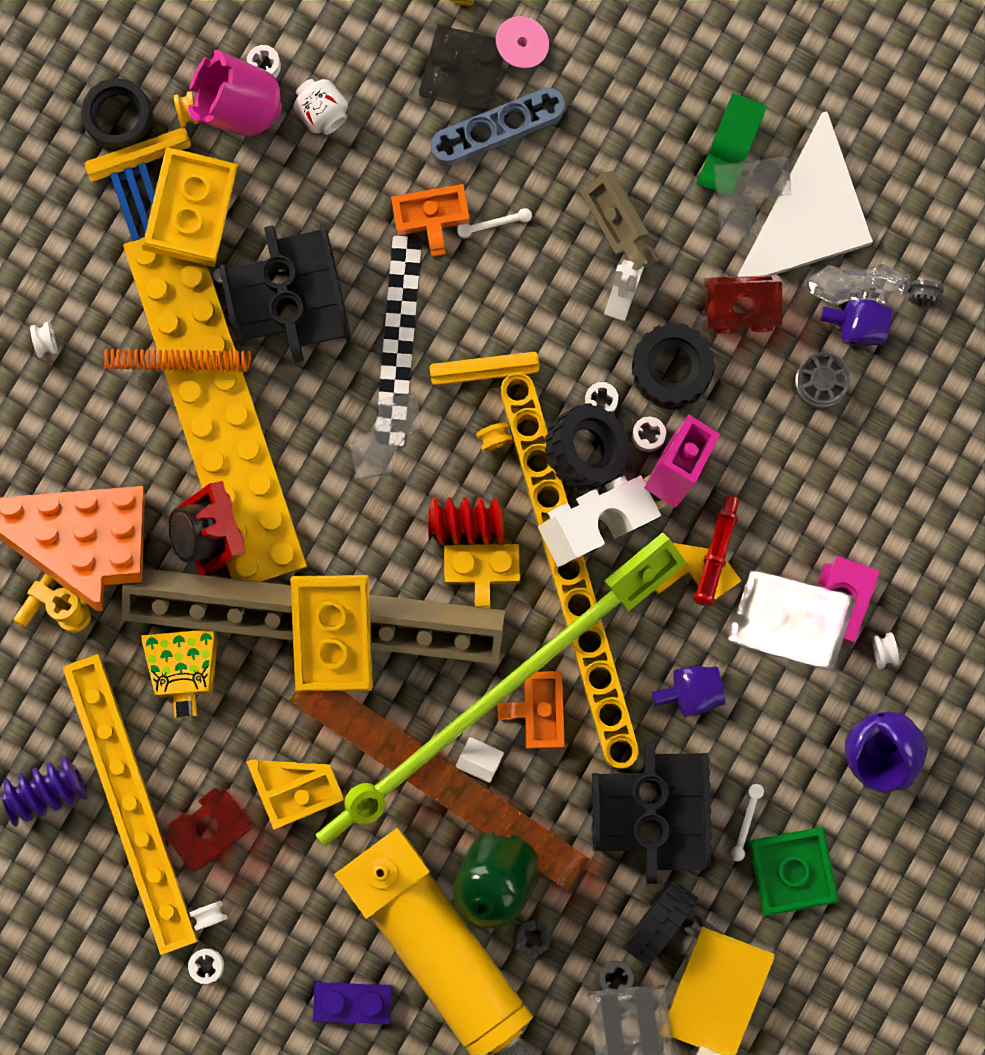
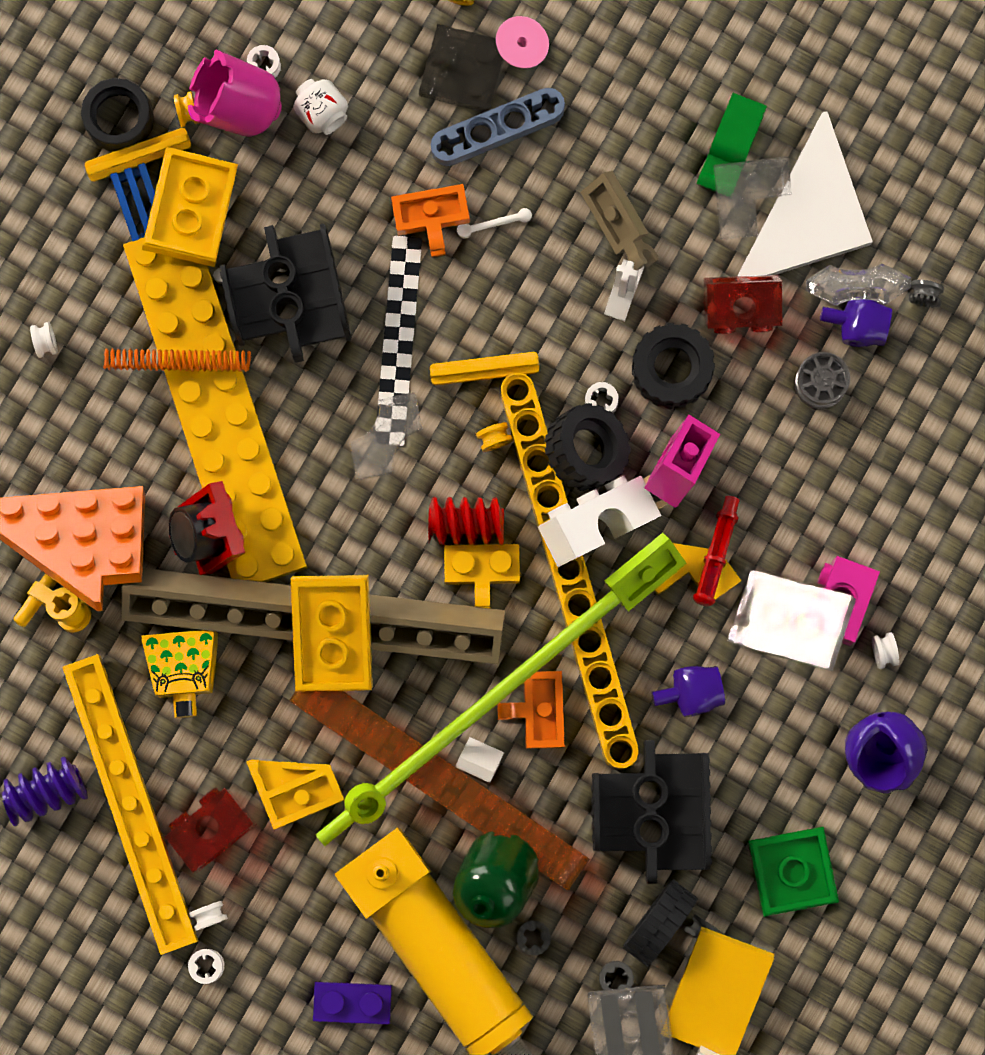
white bush [632,416,666,453] -> none
white hinge [730,784,764,861] -> none

